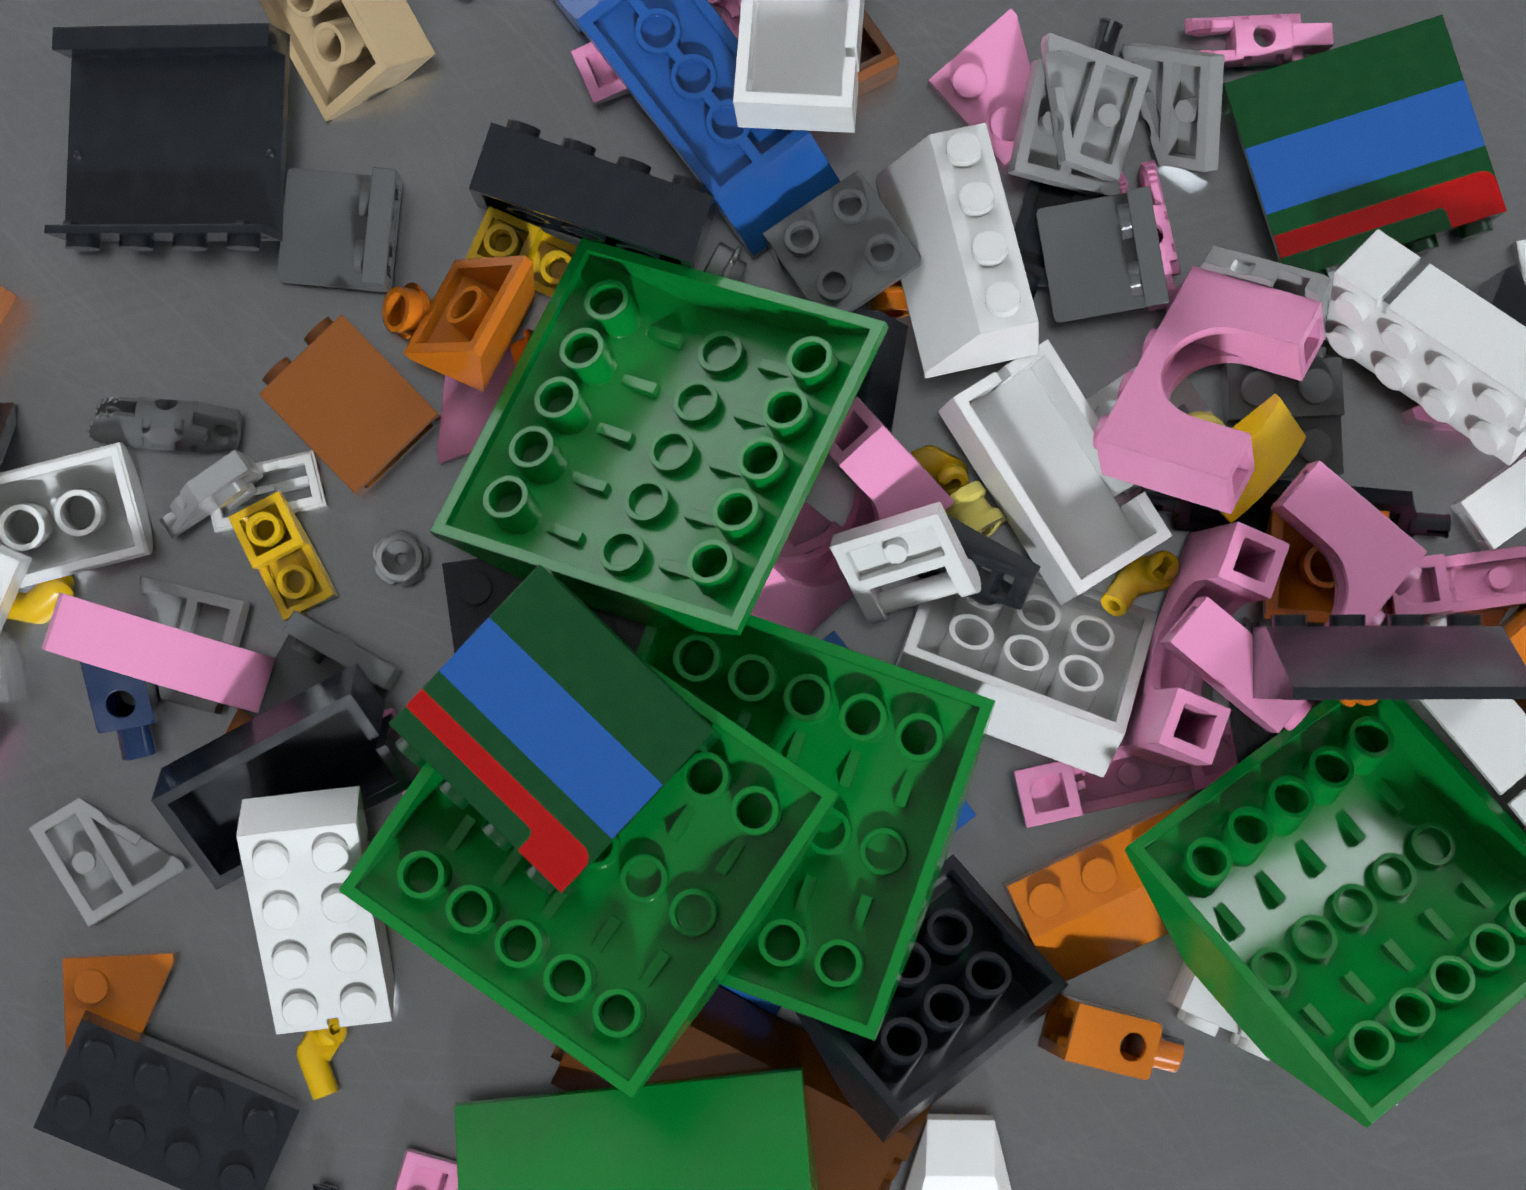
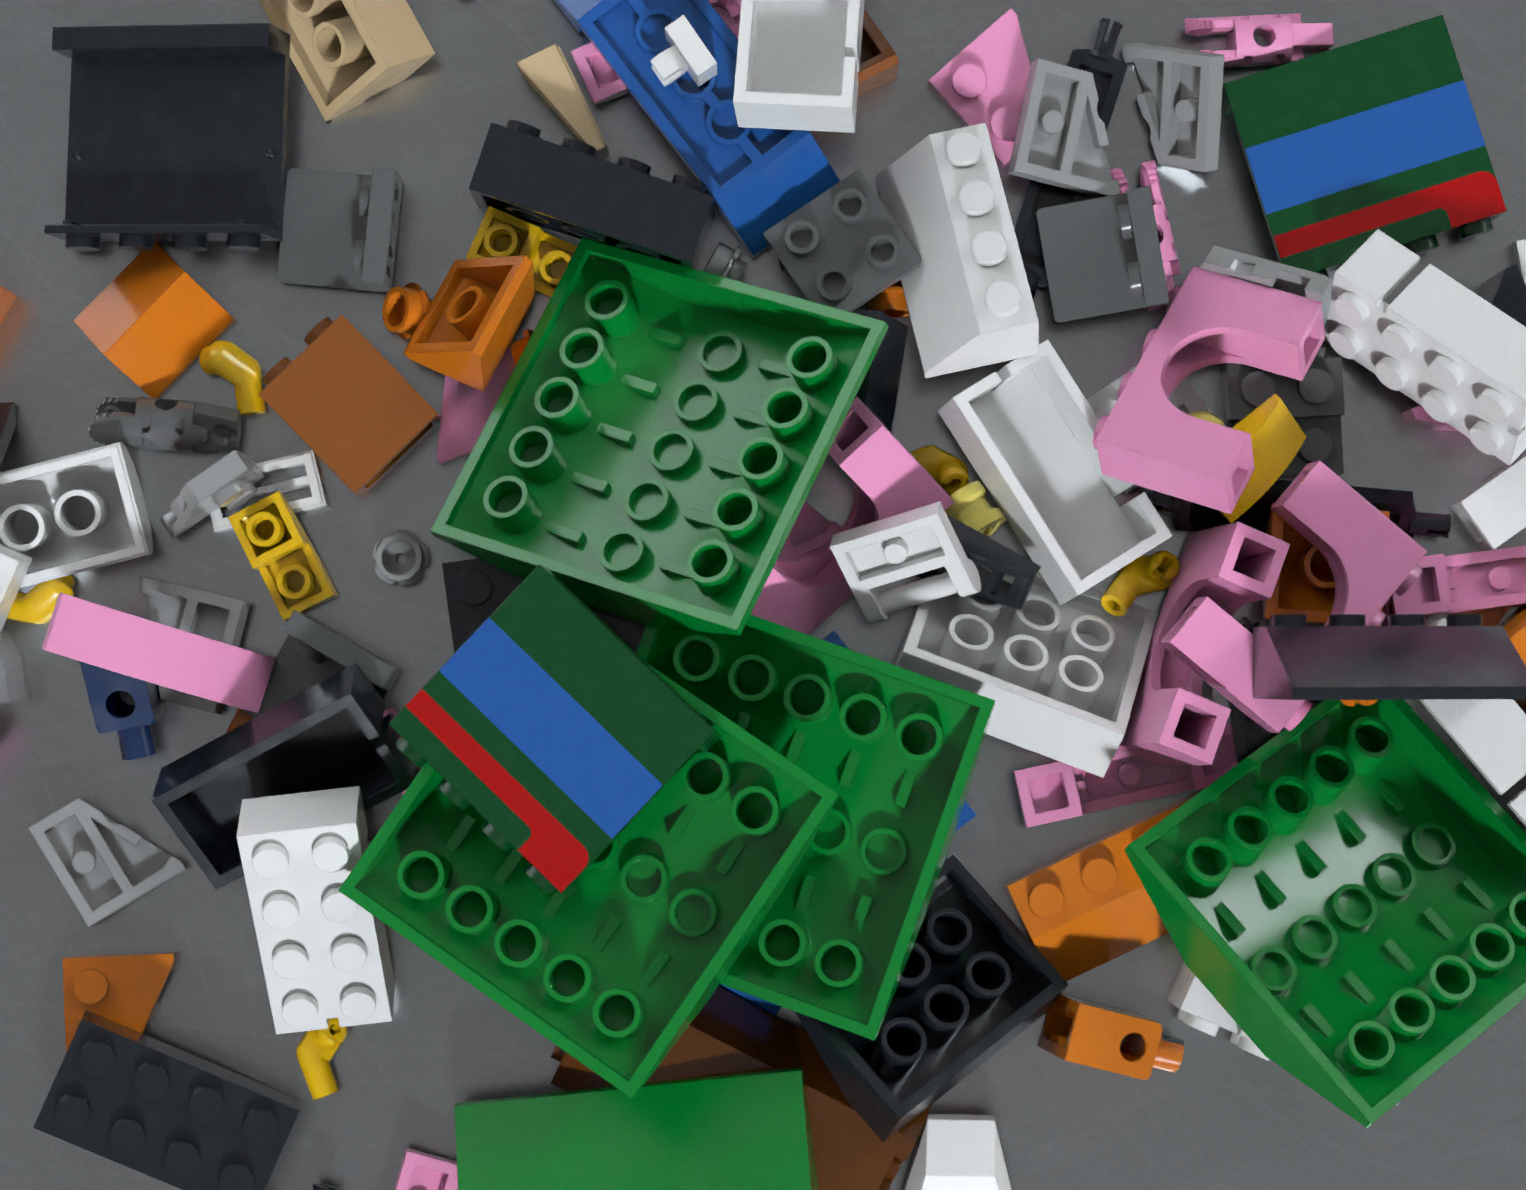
light grey wing [1040,33,1152,183] -> none
none -> orange slope [73,241,236,398]
none -> yellow arm [199,340,266,416]
none -> tan slope [516,44,609,159]
none -> white tile [650,15,718,87]

